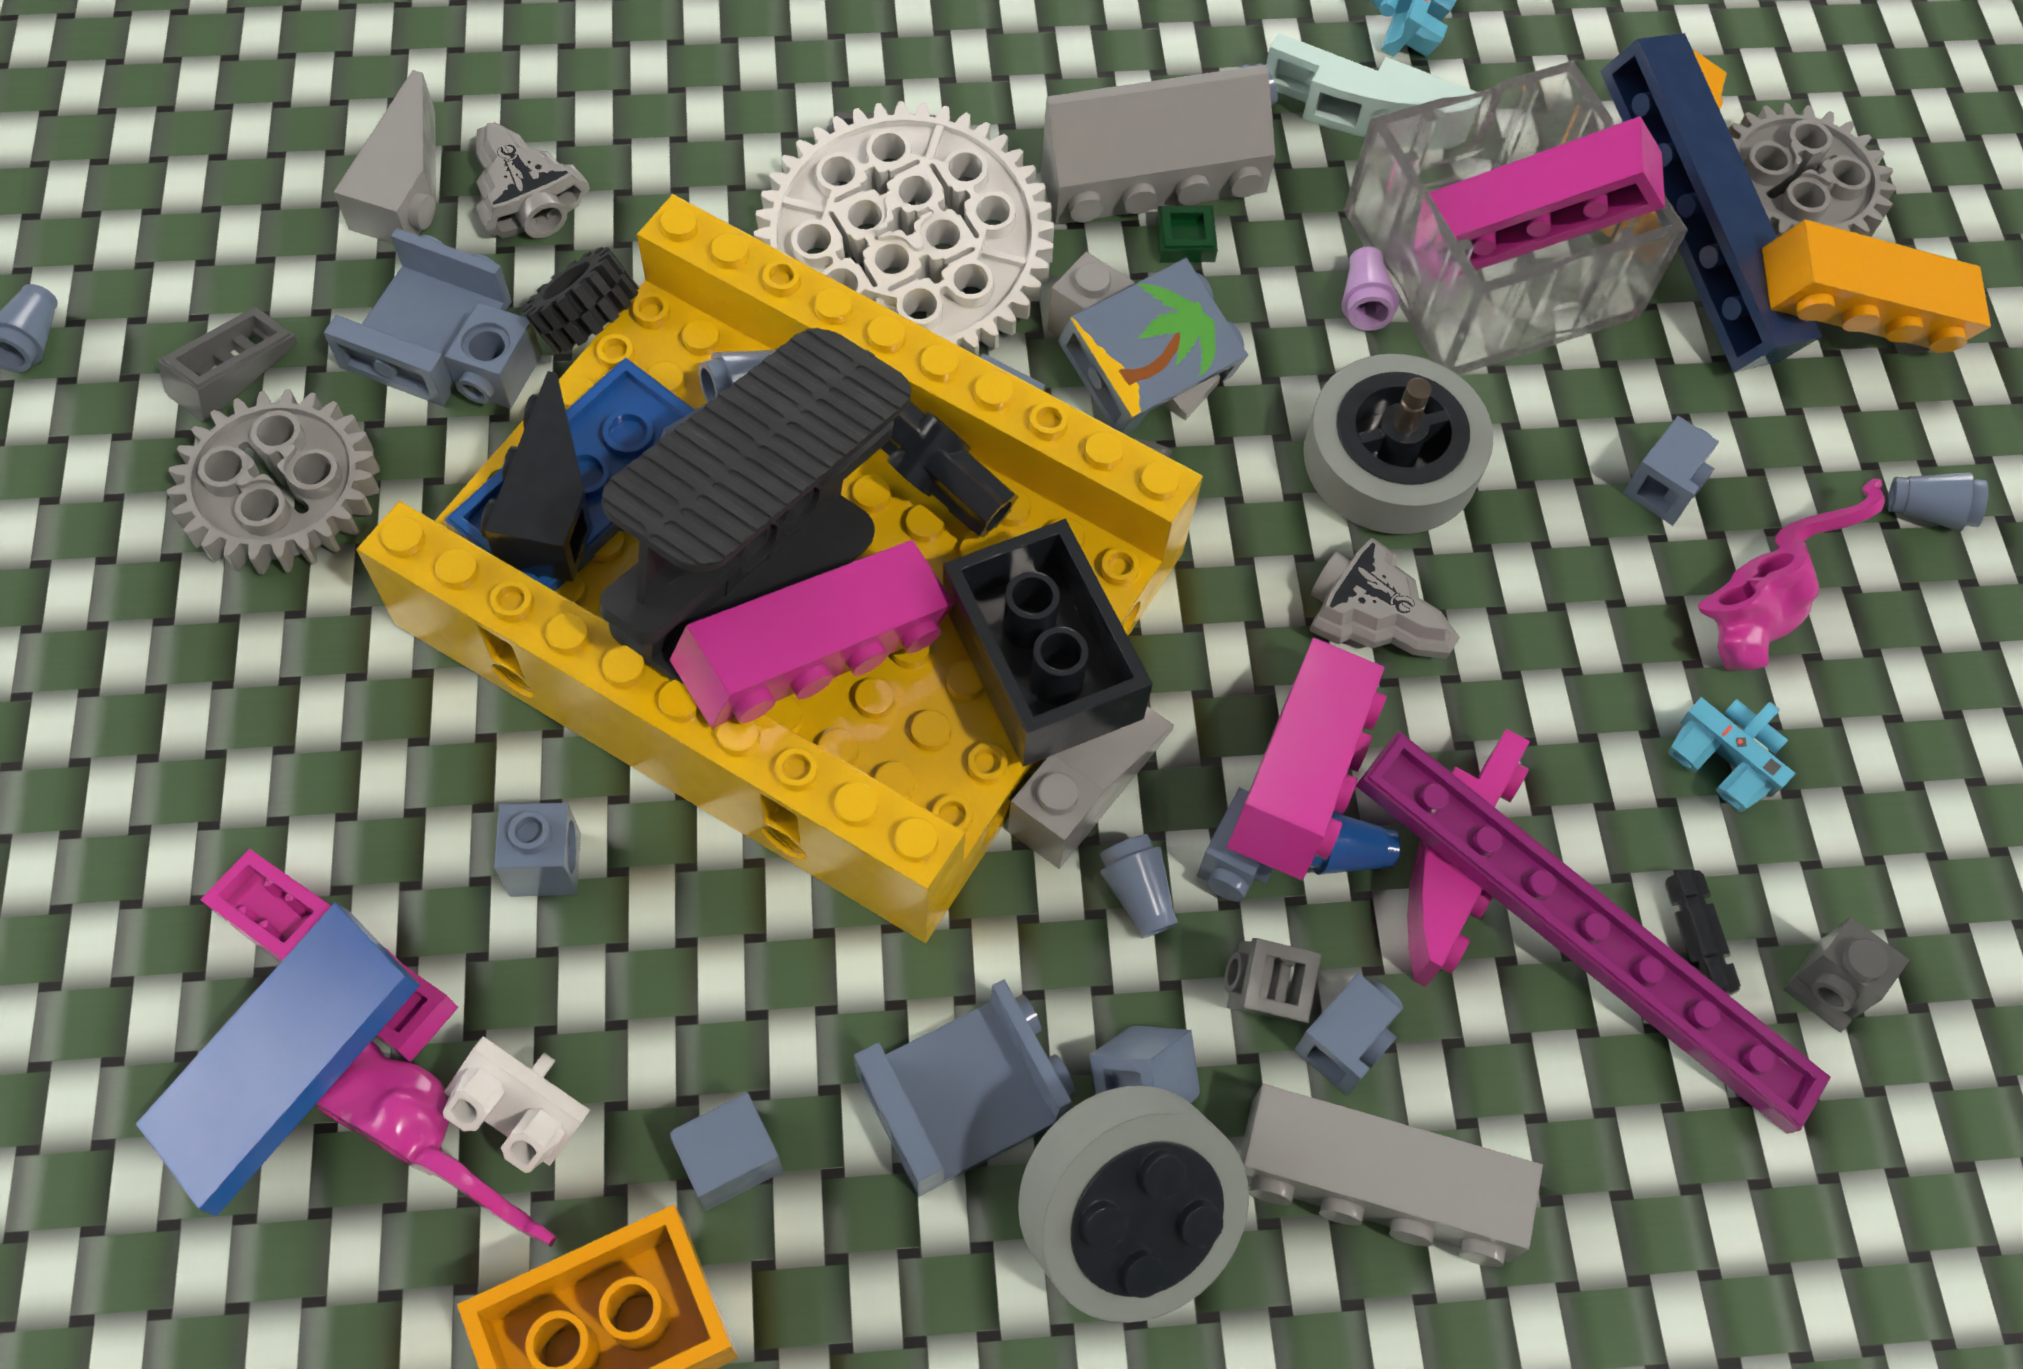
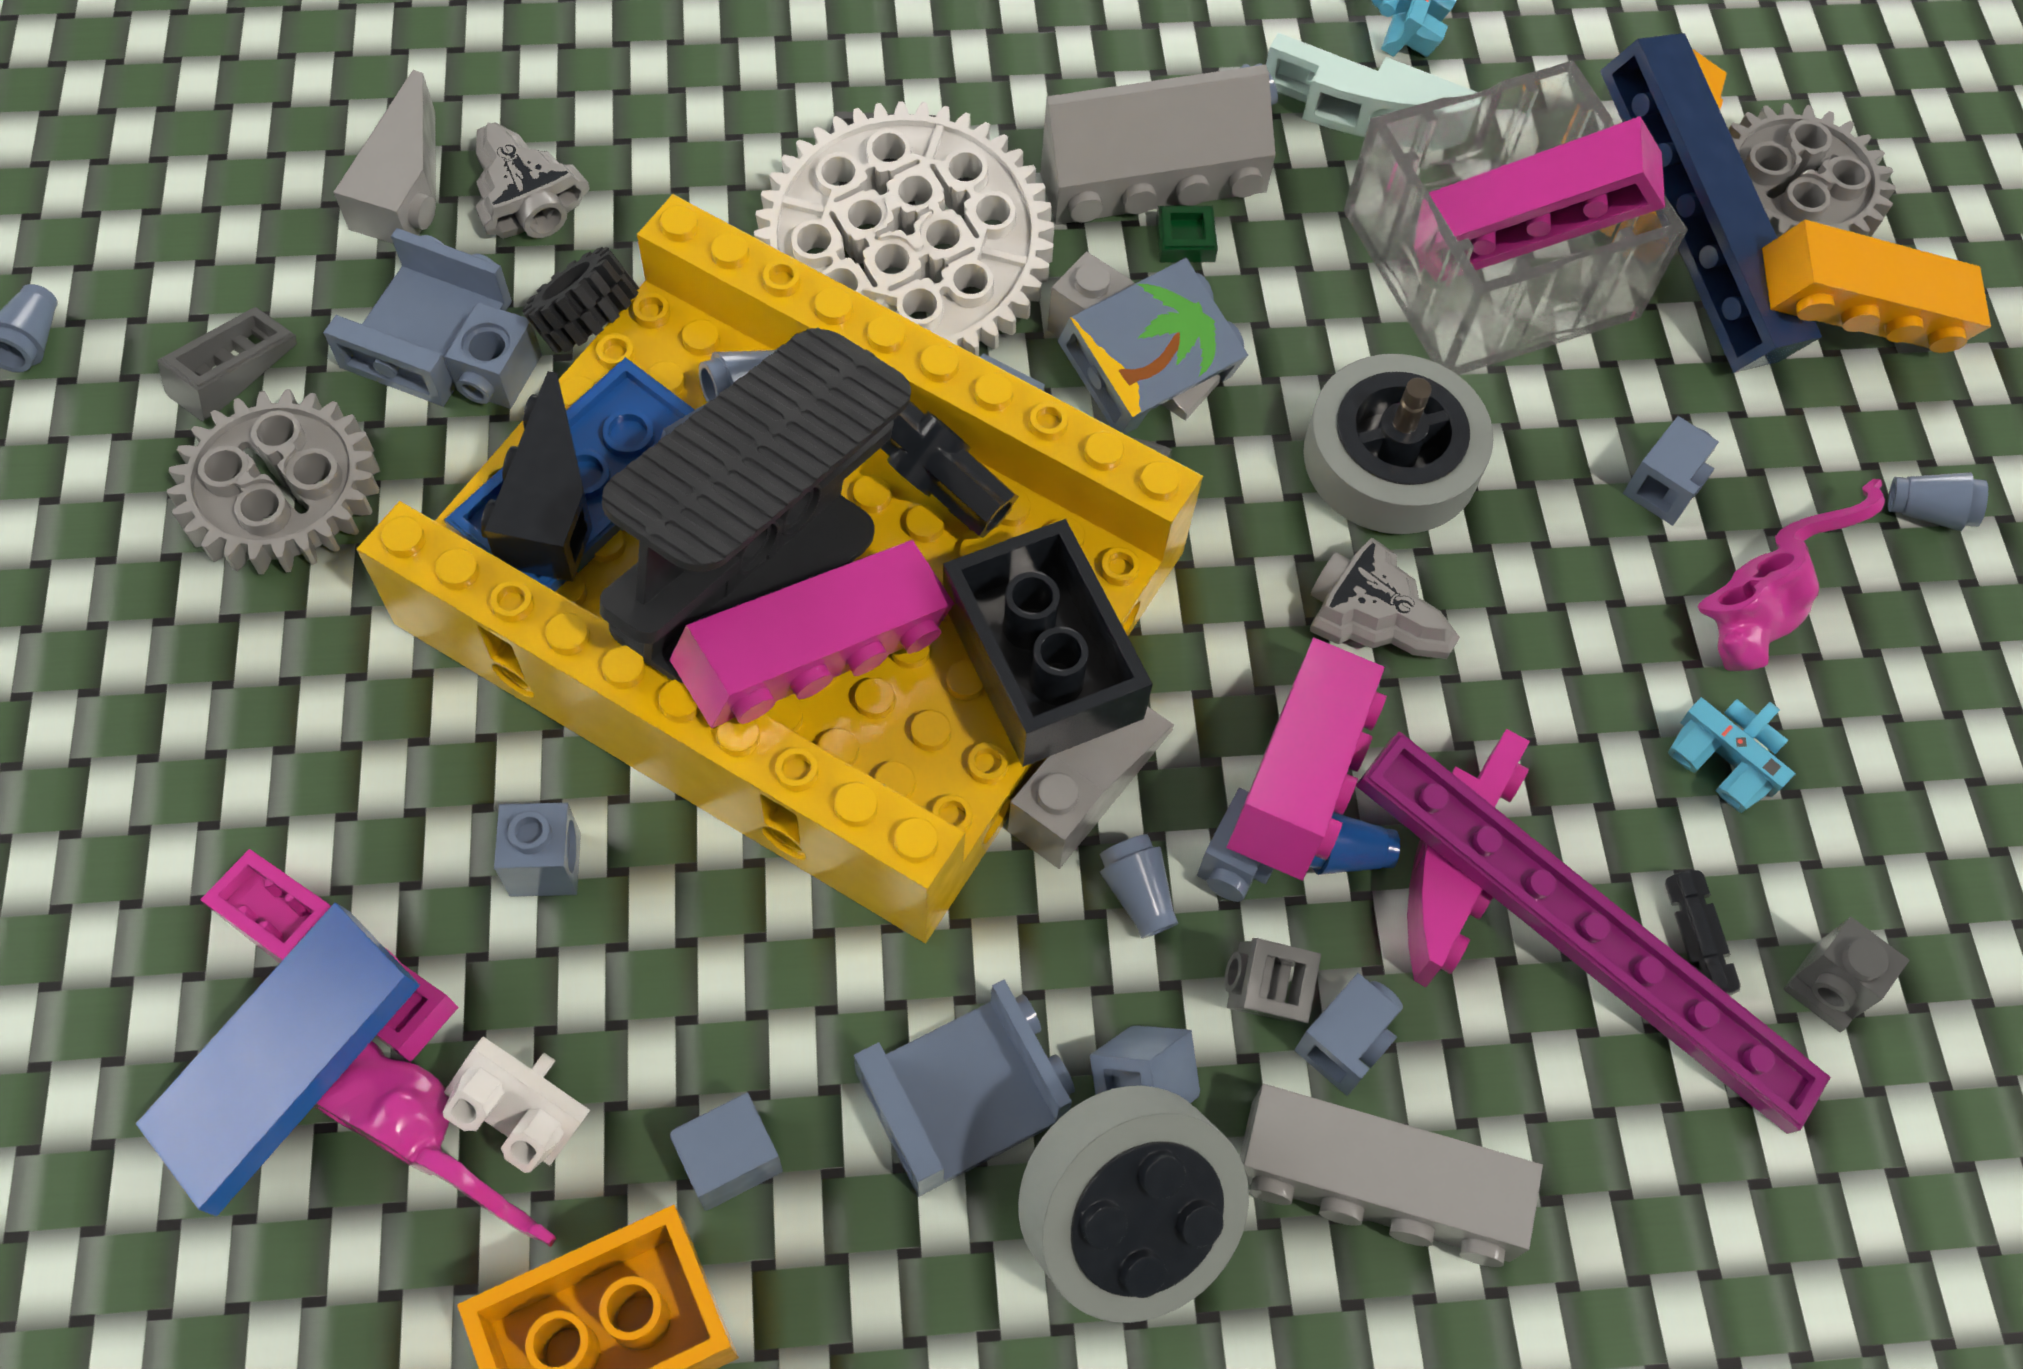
lavender cone [1341,247,1399,331] -> none

